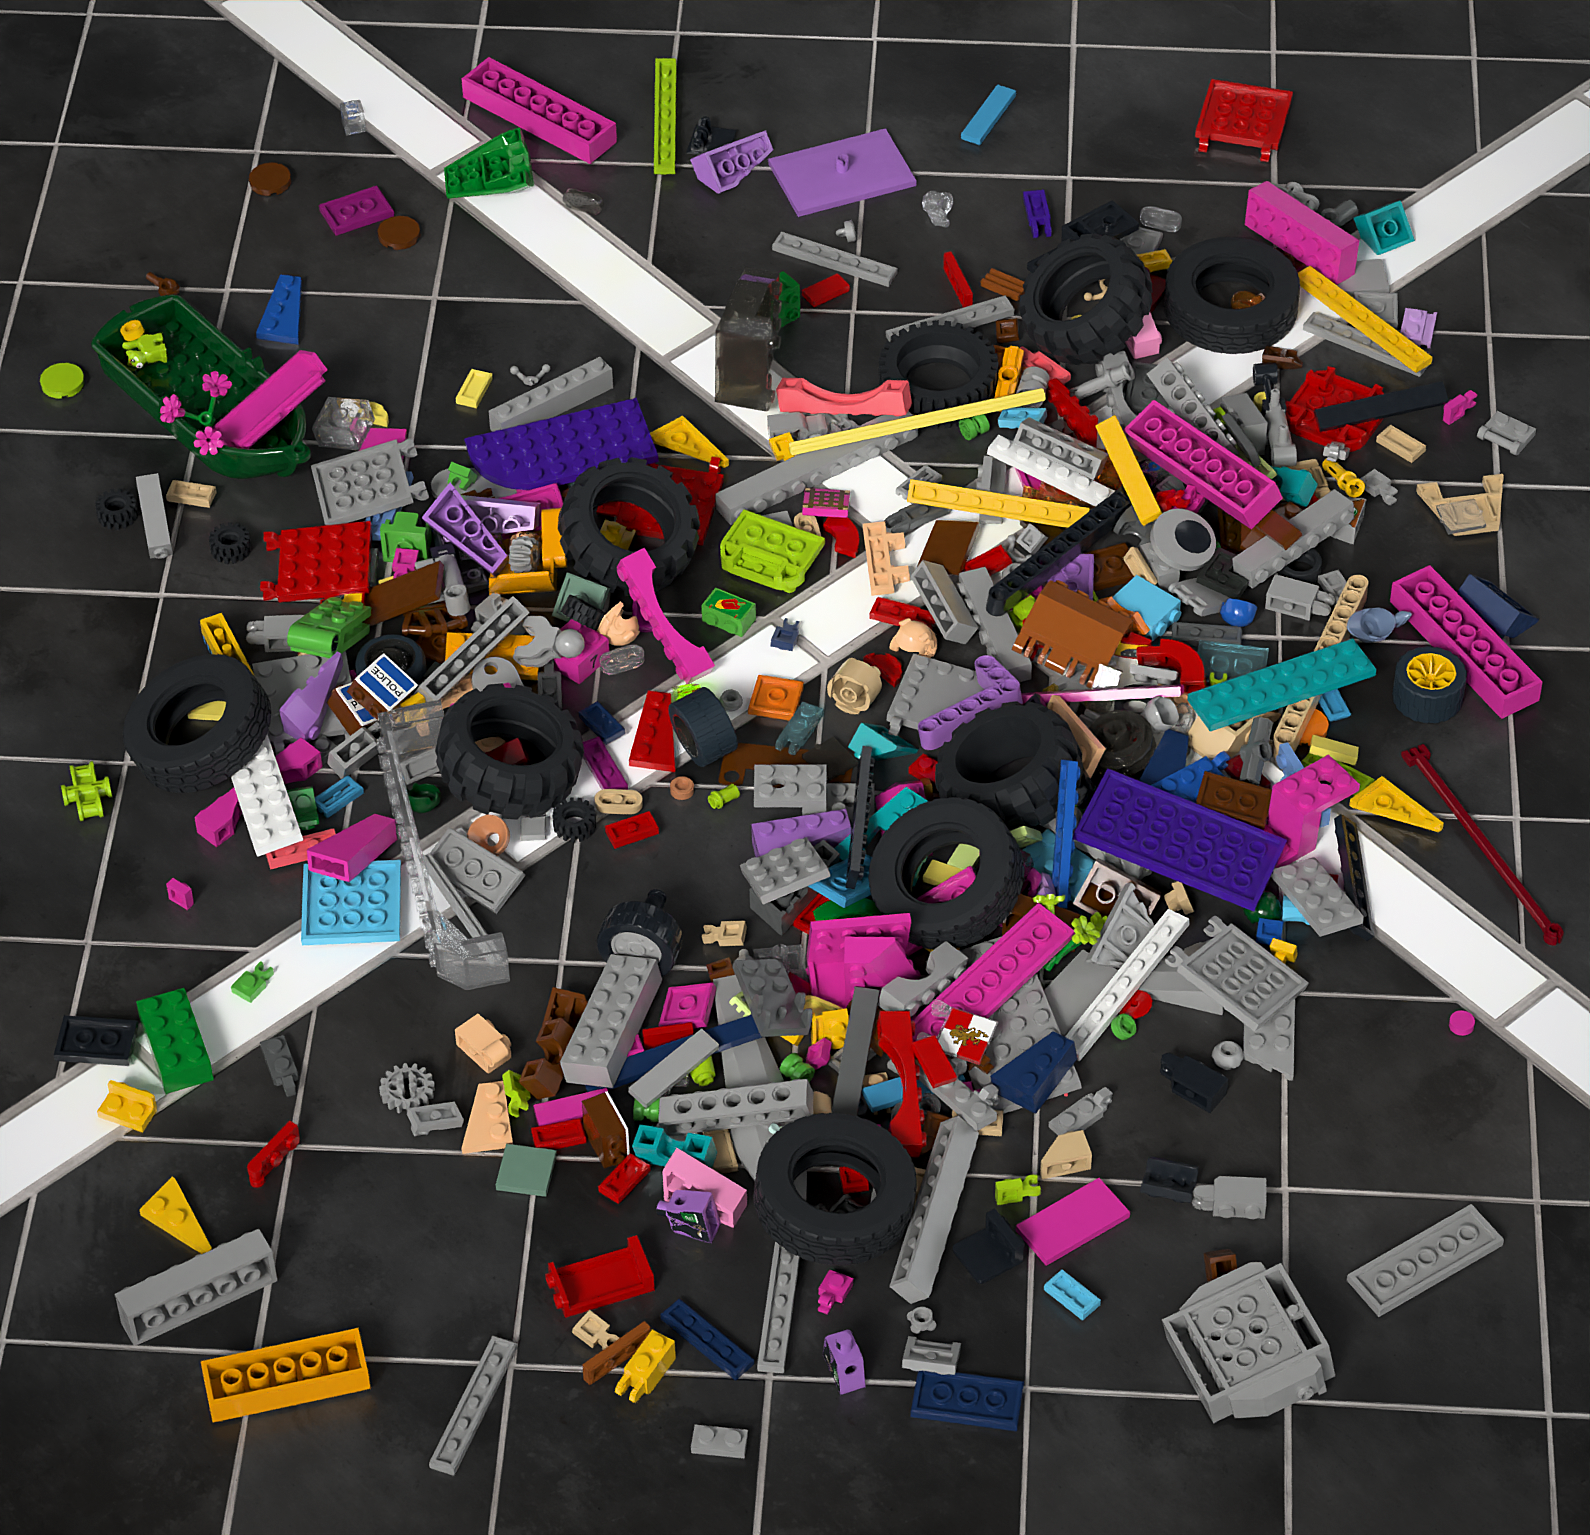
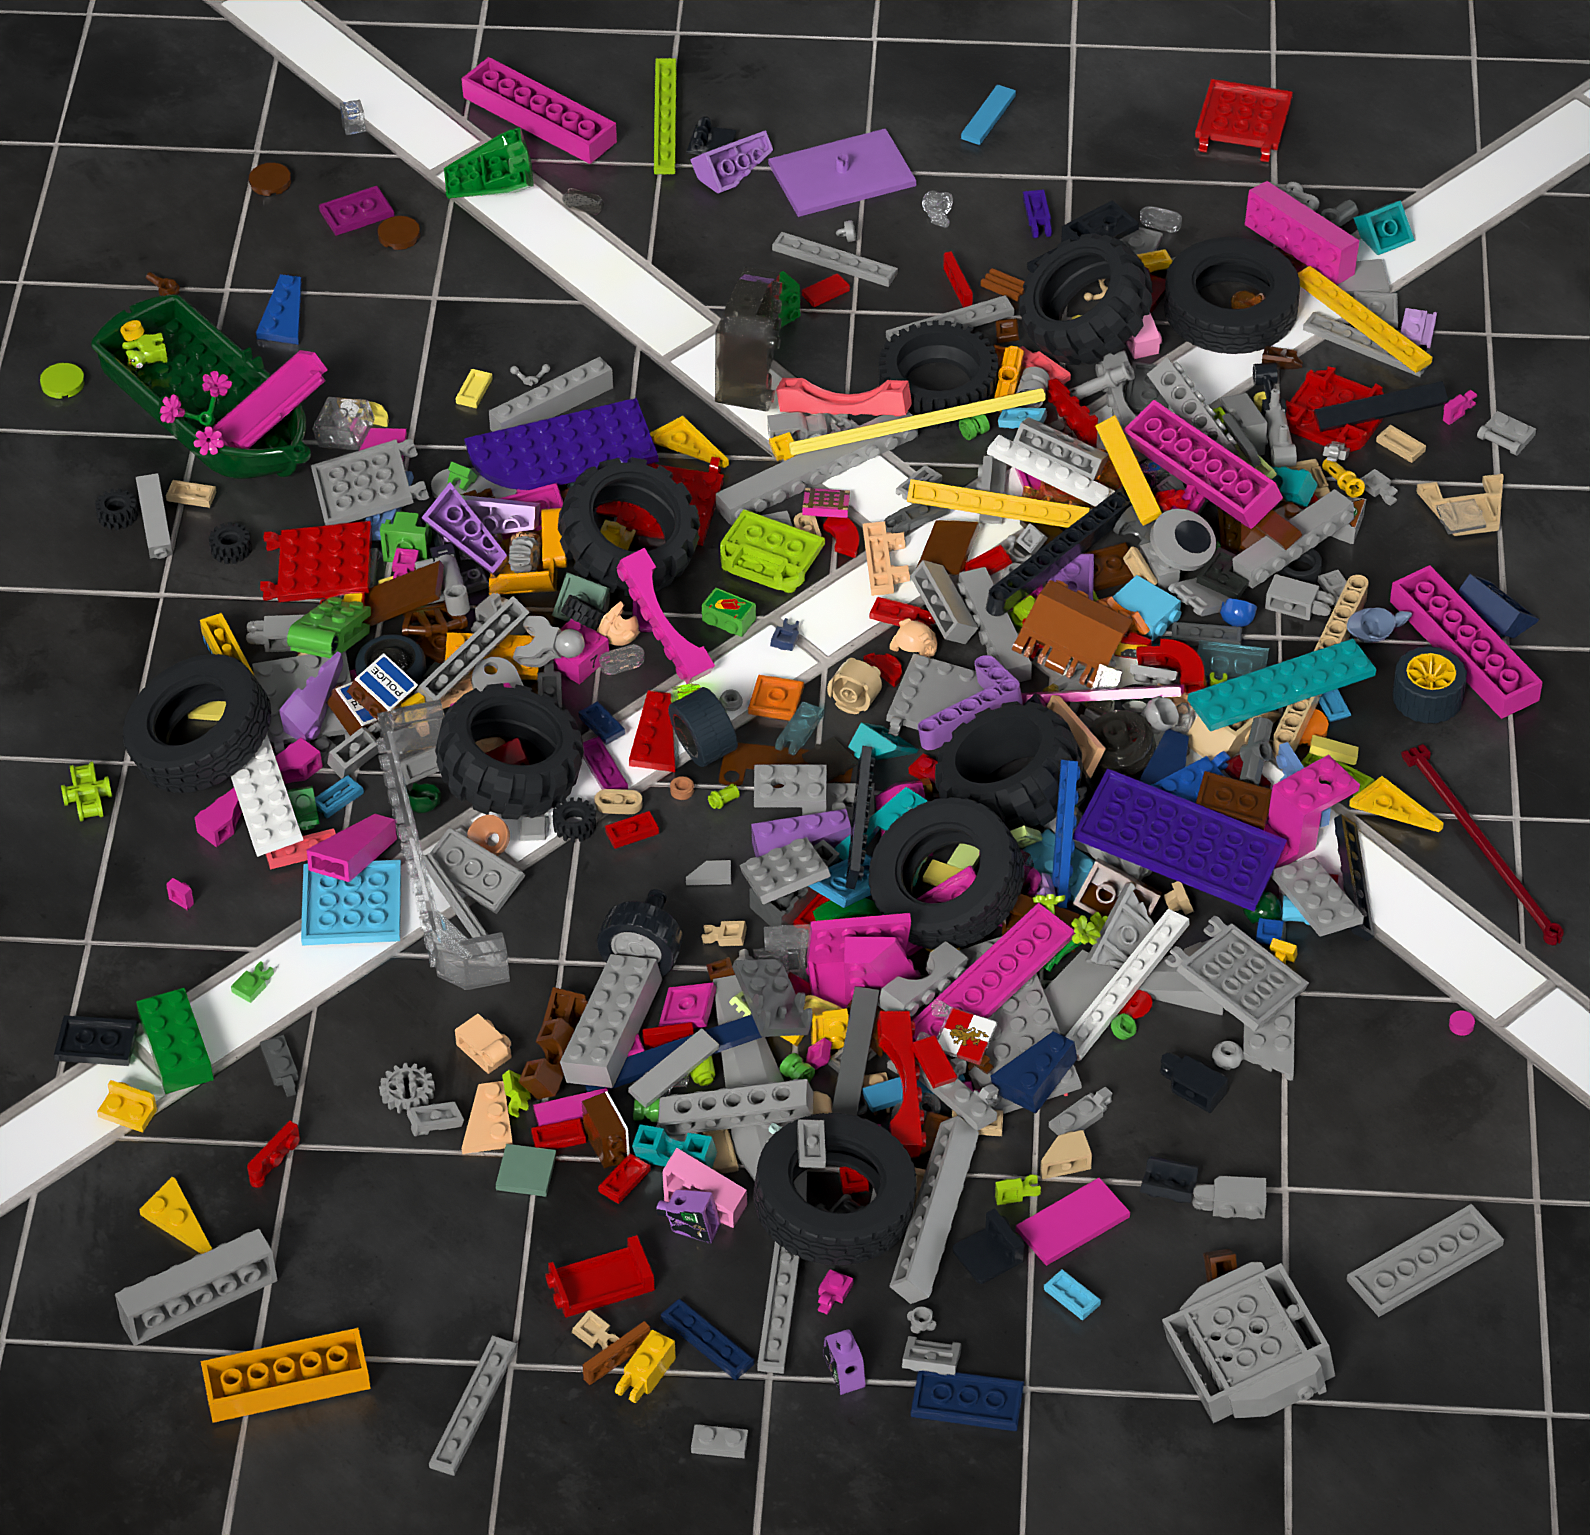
none -> light grey tile [686,860,731,885]
none -> clear hinge [764,924,810,951]
none -> light grey plate [797,1120,826,1168]

